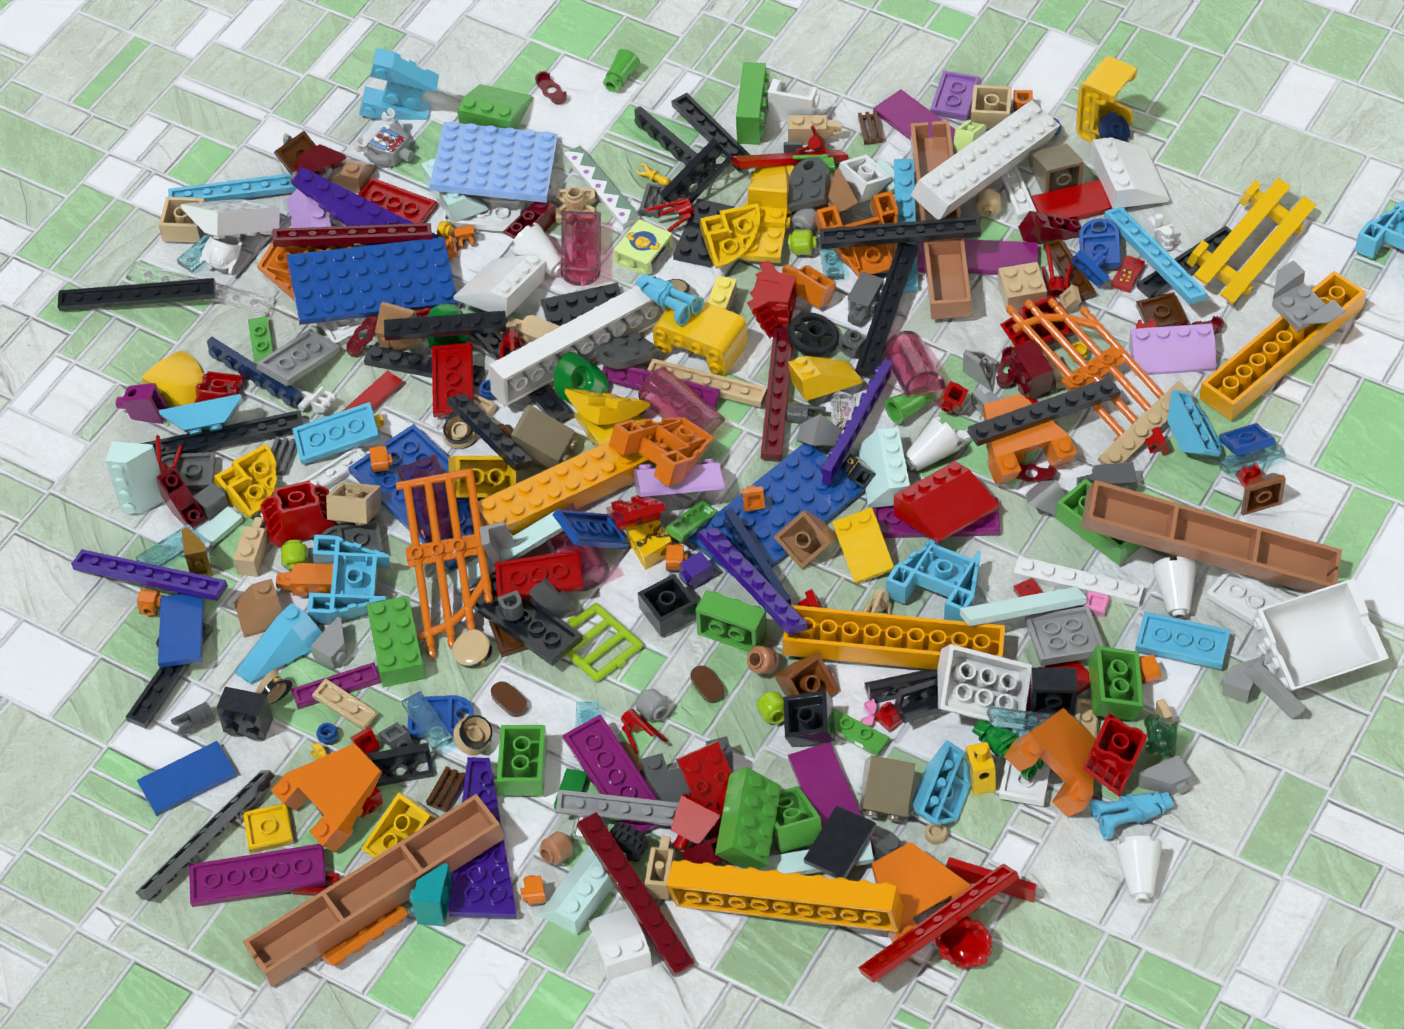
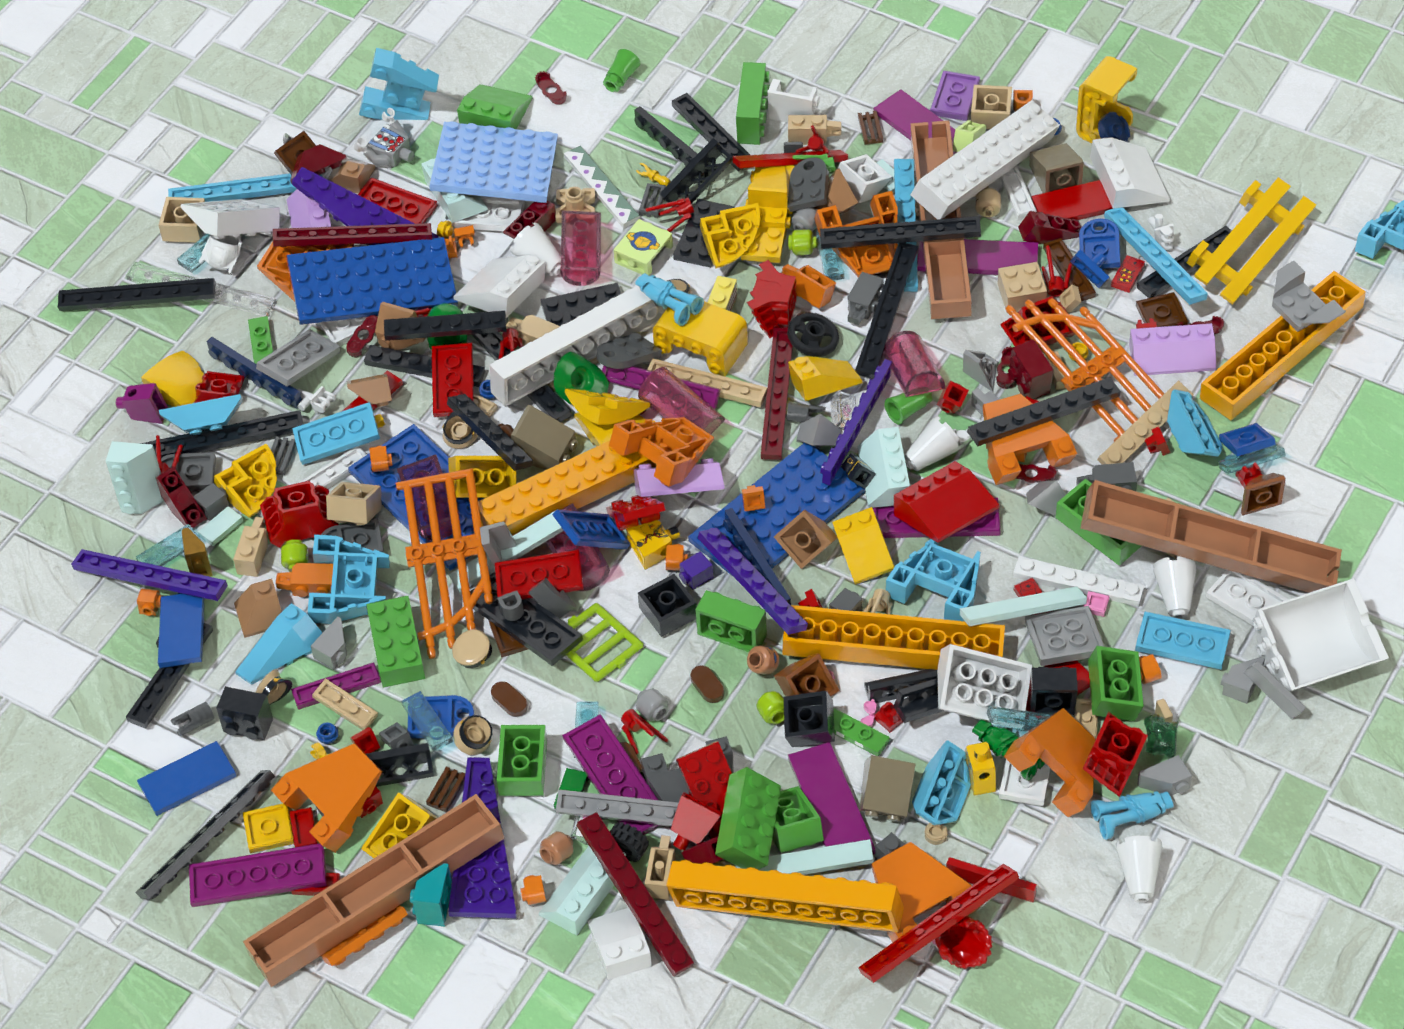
bright green plate [665,500,719,542] -> none
black tile [803,805,877,878] -> none
dark grey plate [839,329,865,358] -> none
none -> red tile [289,807,318,847]
none -> medium nougat slope [347,374,392,407]
none -> dark grey brick [829,588,862,612]

